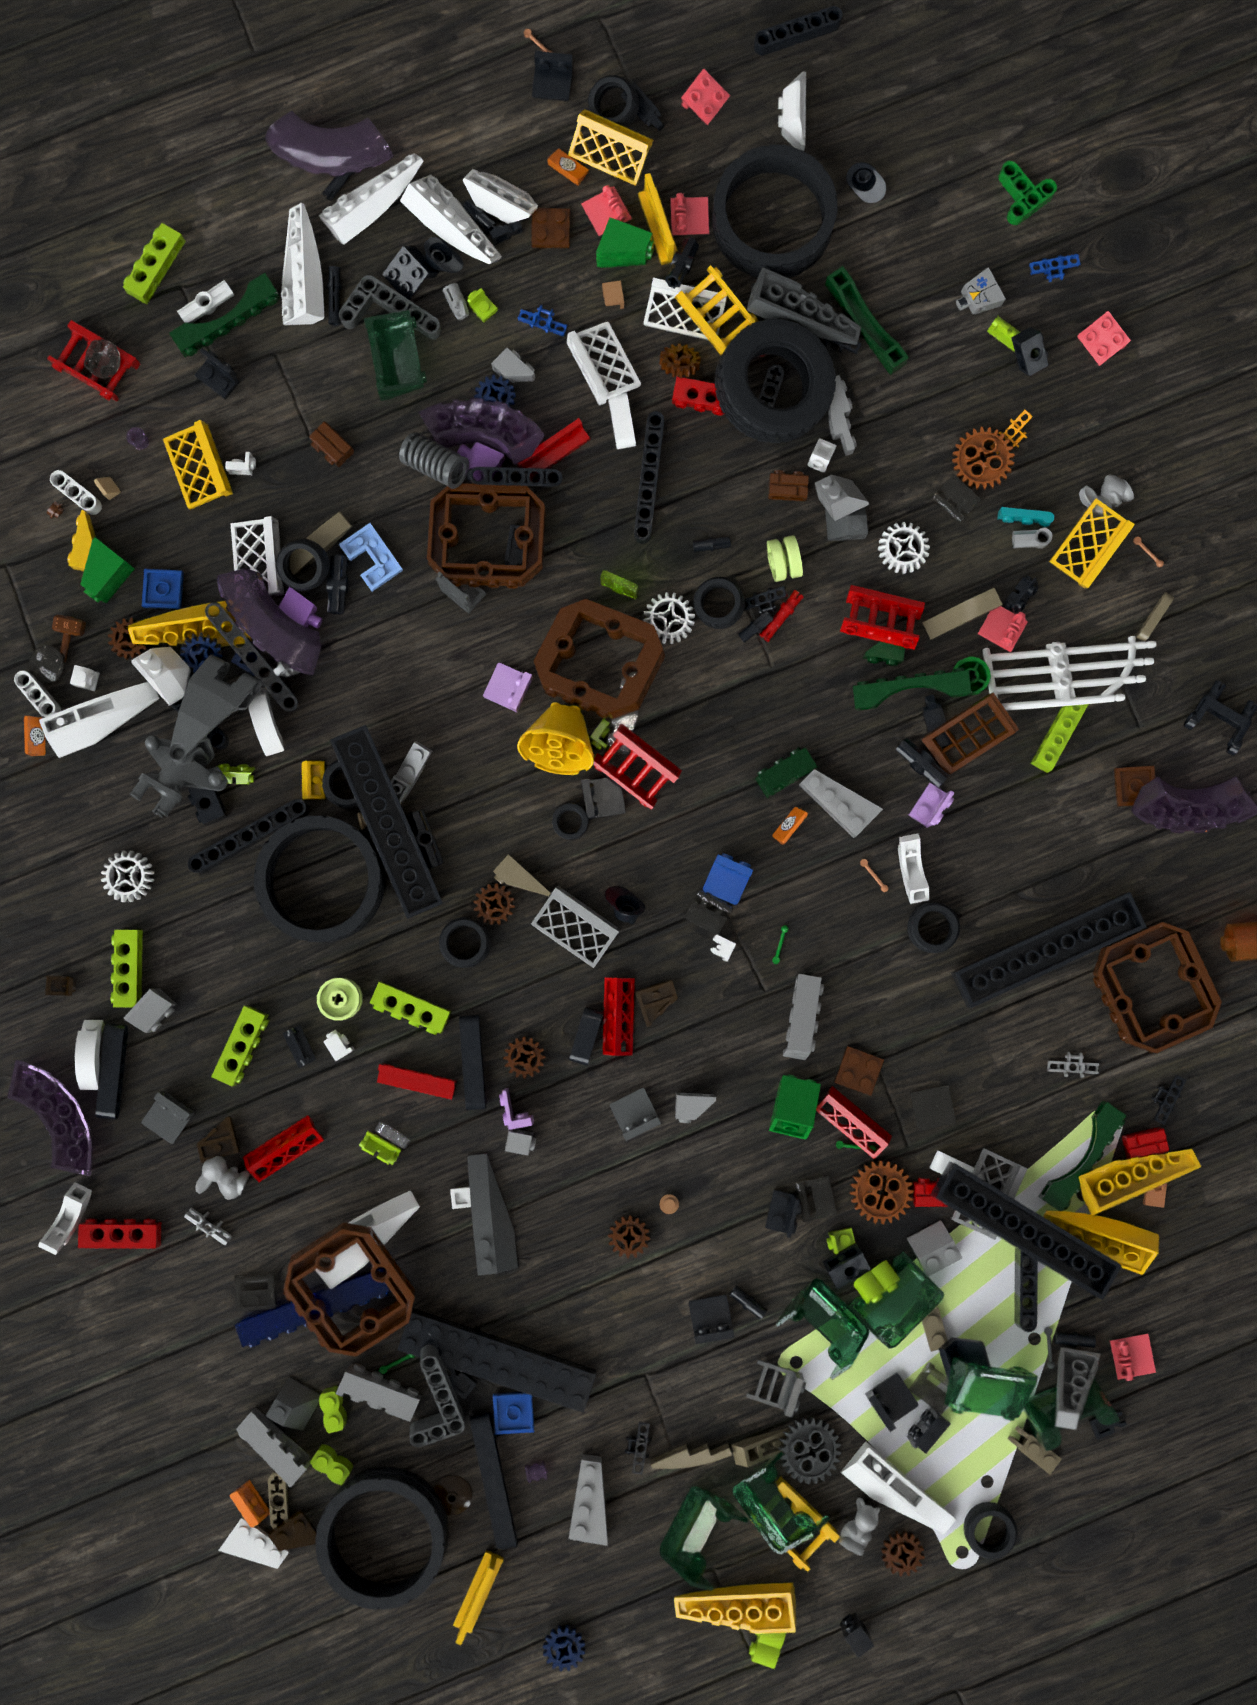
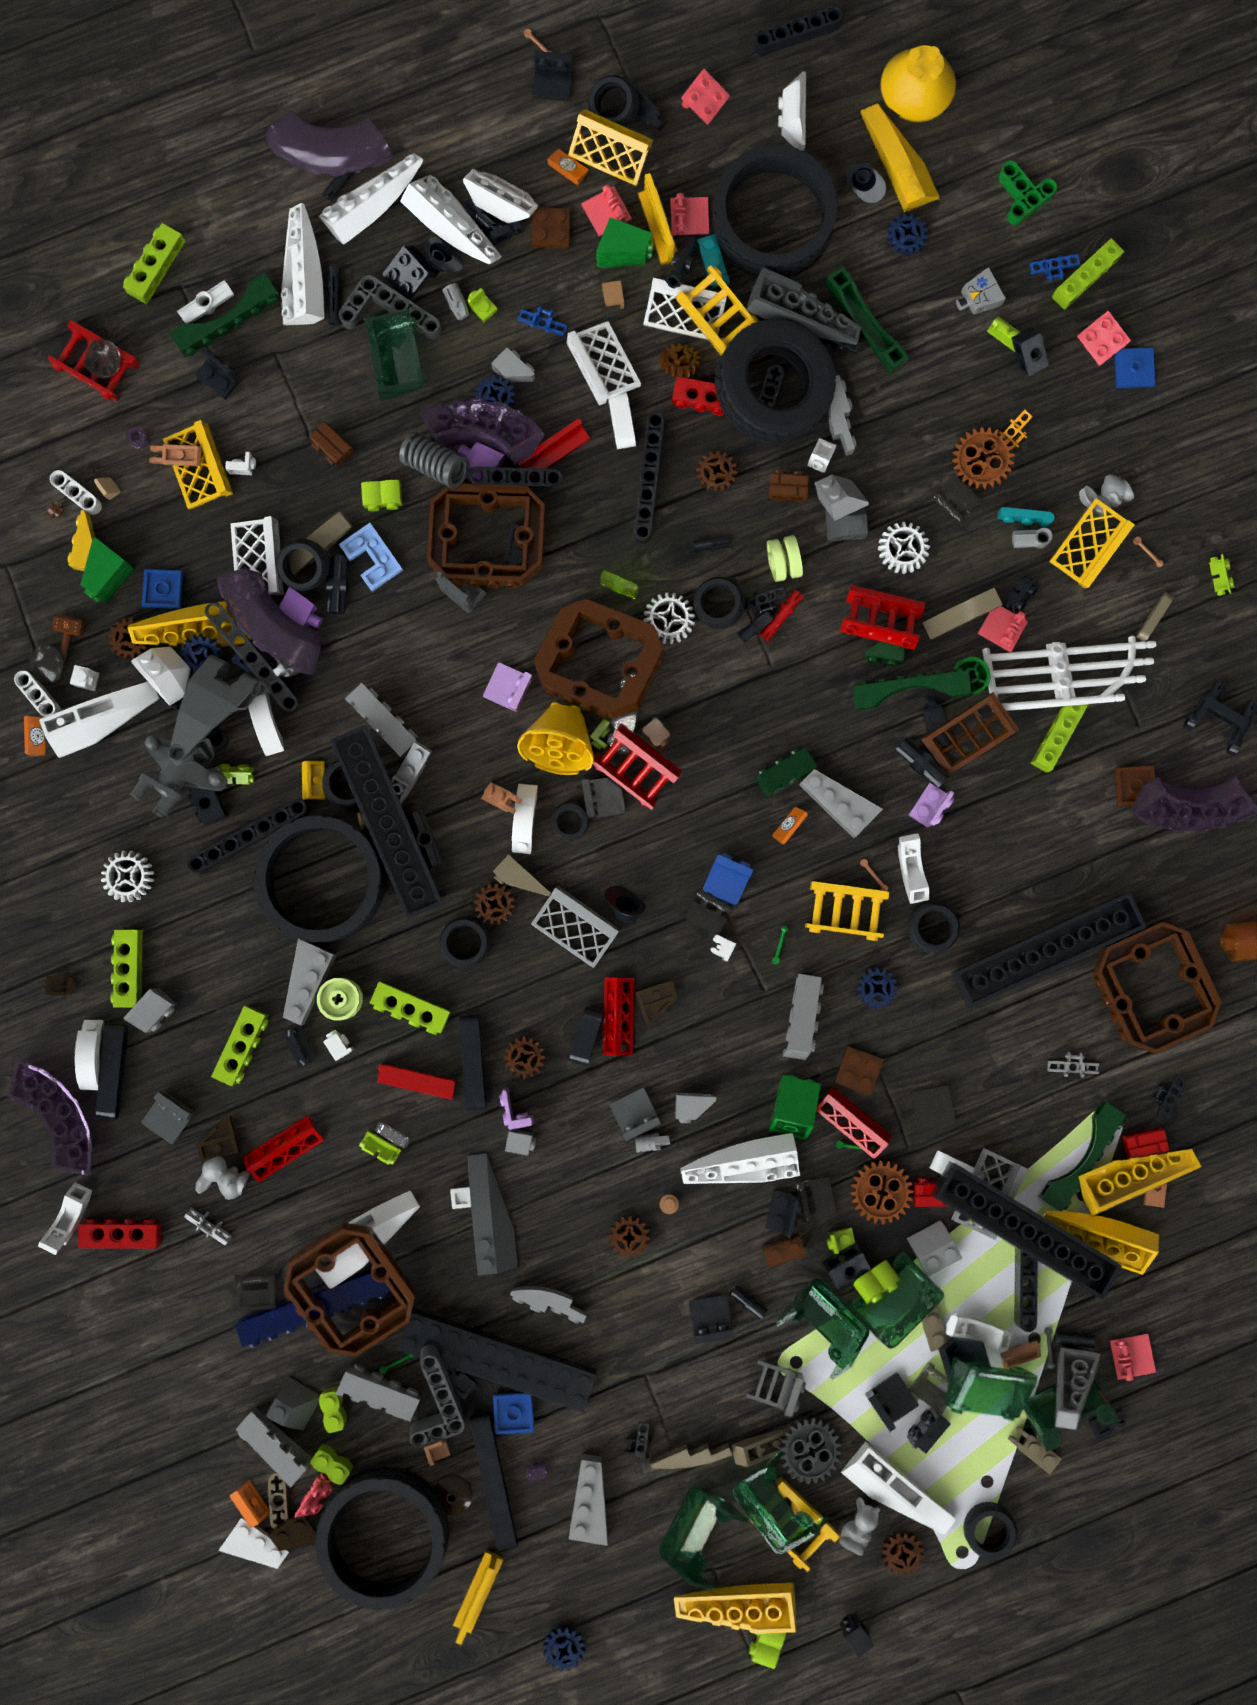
none -> nougat hinge [149,445,202,466]
none -> light grey wedge [283,939,337,1025]
none -> coral hinge [295,1473,335,1517]
none -> light grey wedge [345,683,418,759]
none -> lime brick [361,480,402,511]
none -> medium nougat panel [424,1439,451,1466]
none -> nougat hinge [481,782,522,814]
none -> light grey slope [510,1286,587,1324]
none -> white arch [512,784,538,854]
none -> light grey hinge [635,1133,670,1153]
none -> reddish brown brick [642,718,670,751]
none -> white wedge [681,1133,800,1184]
none -> reddish brown gear [696,450,737,493]
none -> teal plate [697,234,730,289]
none -> reddish brown brick [762,1233,806,1268]
none -> yellow fence [805,881,889,941]
none -> dark blue gear [856,968,898,1009]
none -> yellow wedge [860,104,939,212]
none -> yellow cone [881,45,956,122]
none -> dark blue gear [886,213,928,256]
none -> white arch [946,1313,1013,1351]
none -> nougat plate [1000,1341,1041,1369]
none -> lime brick [1052,238,1124,310]
none -> blue plate [1114,348,1155,388]
none -> lime hinge [1209,554,1235,596]

